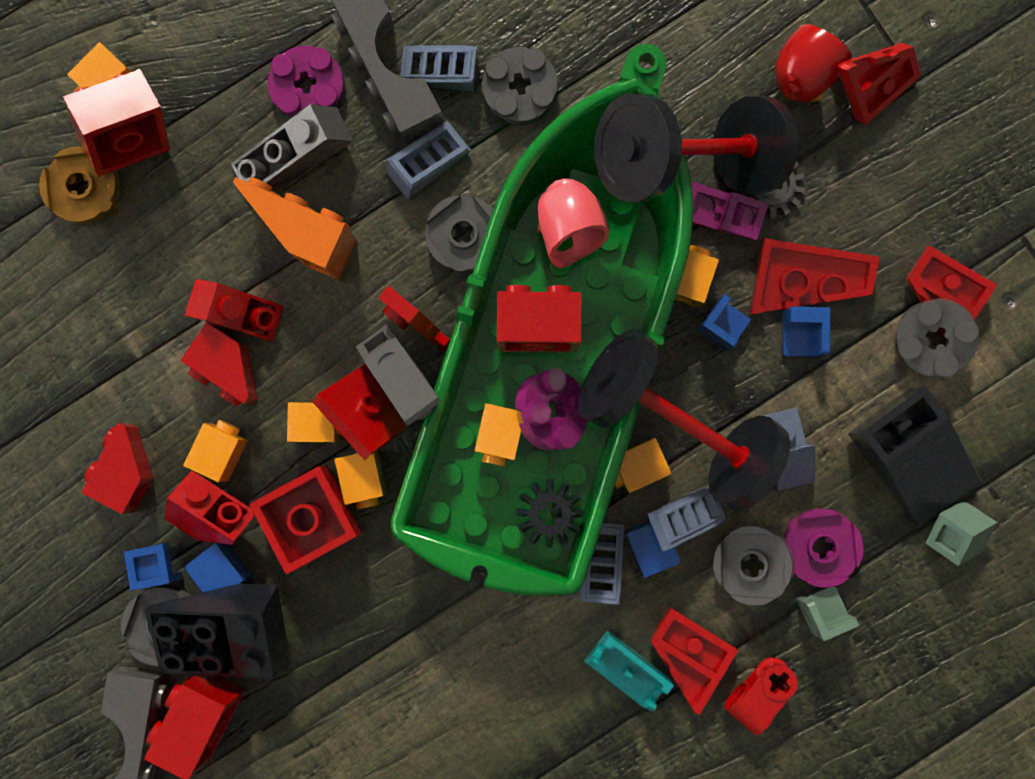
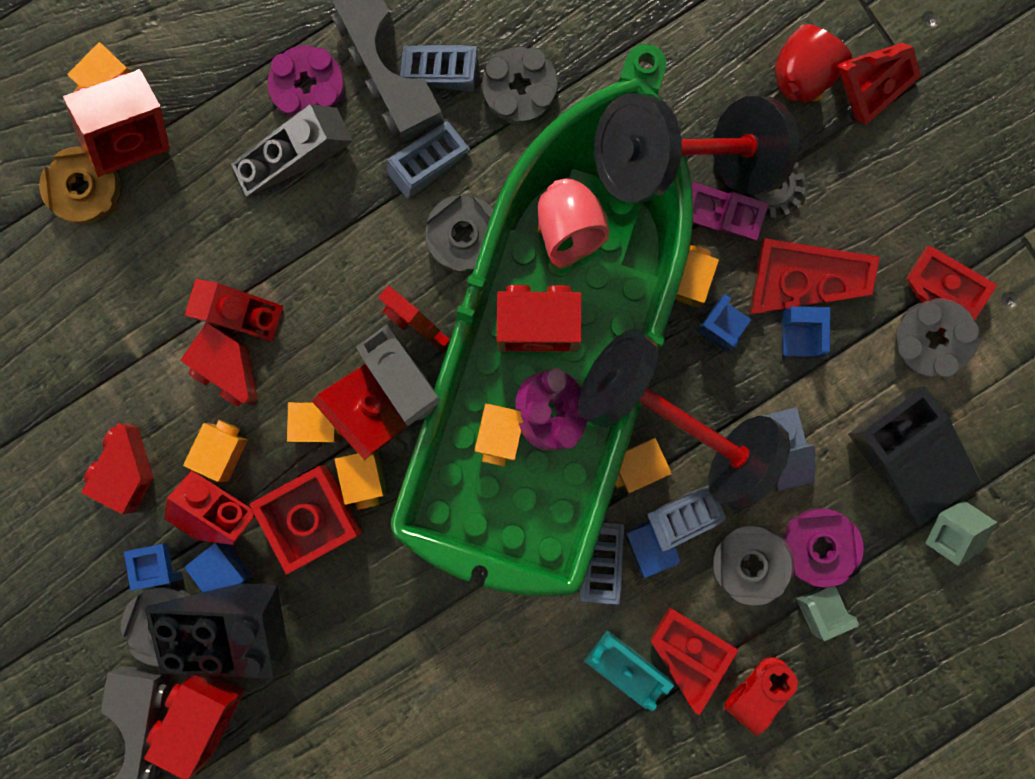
orange slope [233,177,357,281] -> none
black gear [515,479,584,548] -> none

